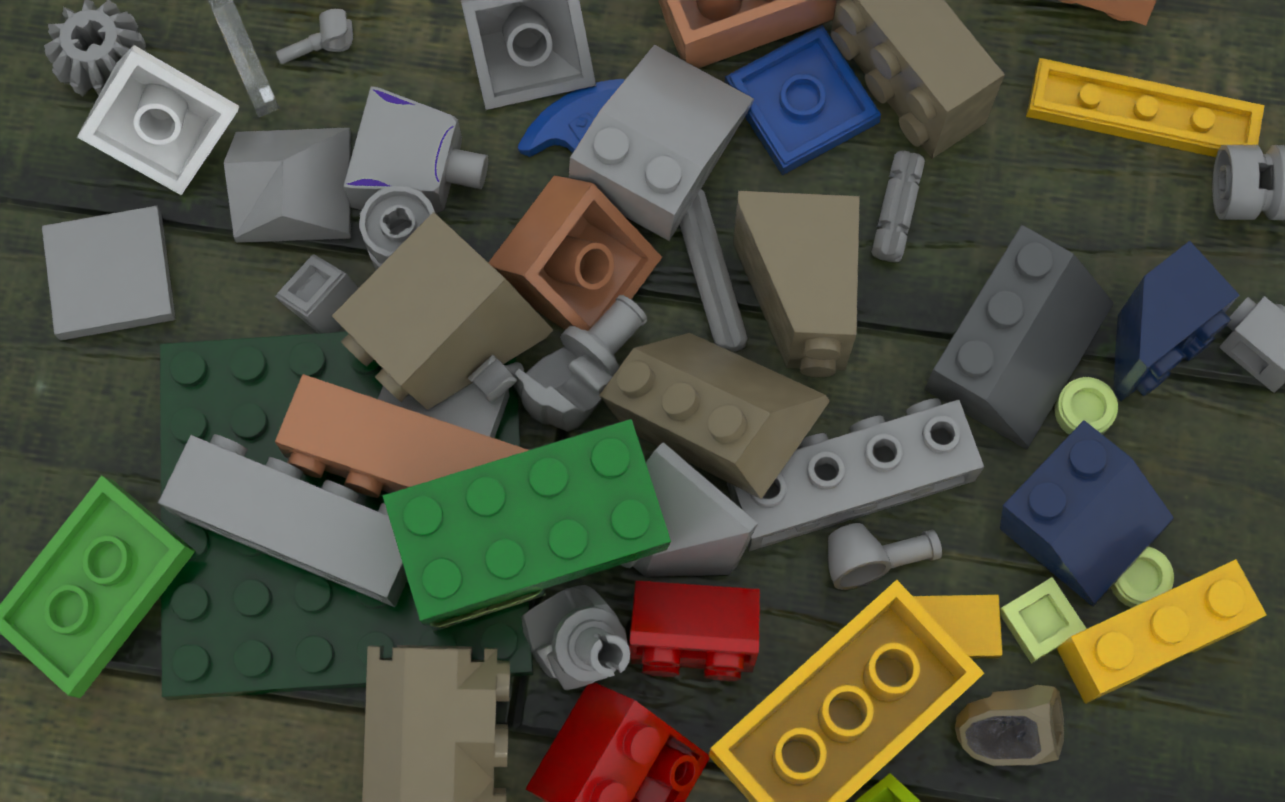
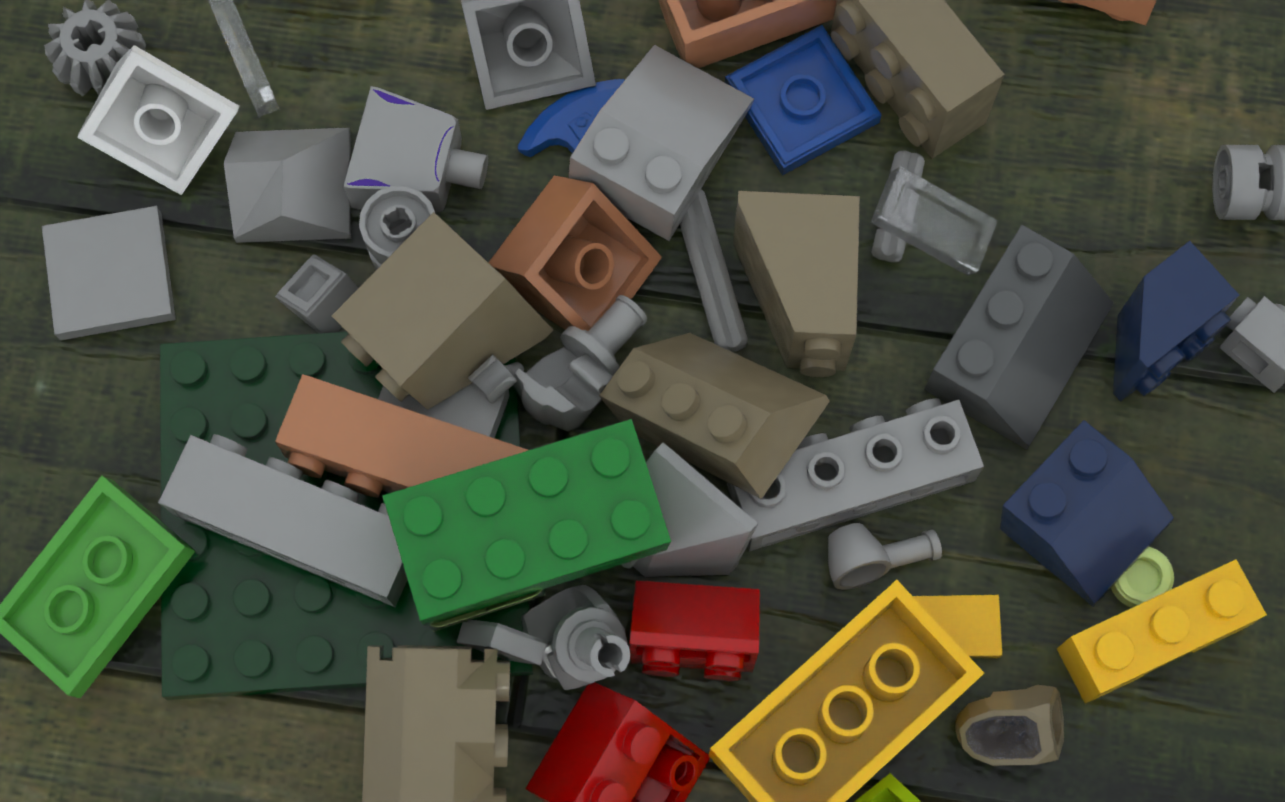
light grey hand [276,9,353,64] -> none
yellowish green tile [1000,577,1087,664] -> none
yellow tile [1026,58,1265,157] -> none
yellowish green tile [1055,377,1118,435] -> none
none -> light grey tile [457,619,547,665]
none -> clear tile [871,166,998,276]

